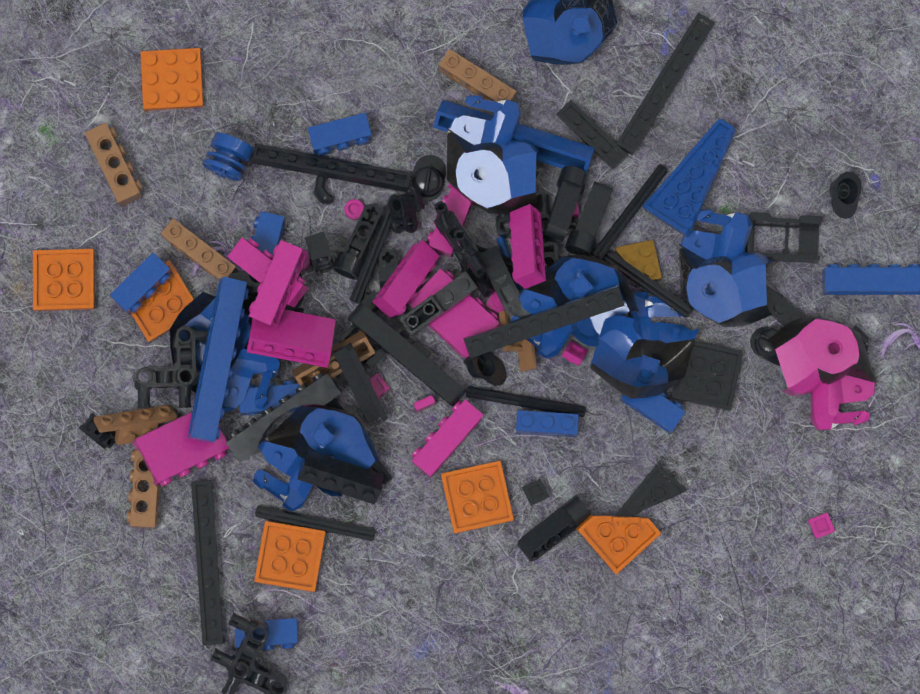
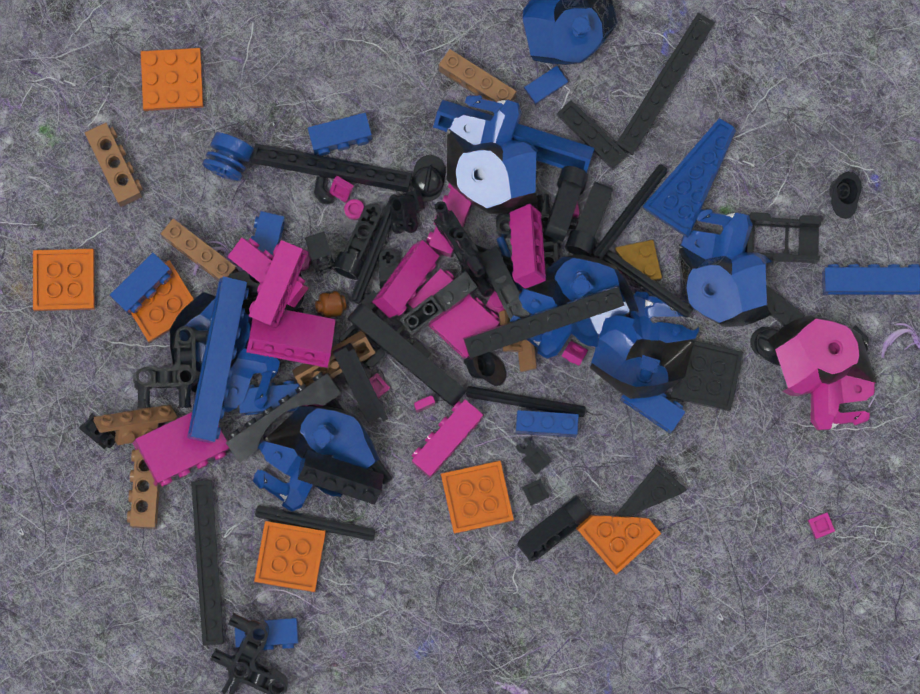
none -> dark orange head [315,291,346,318]
none -> dark pink tile [329,176,354,203]
none -> black plate [516,438,551,475]
none -> blue tile [524,66,568,105]

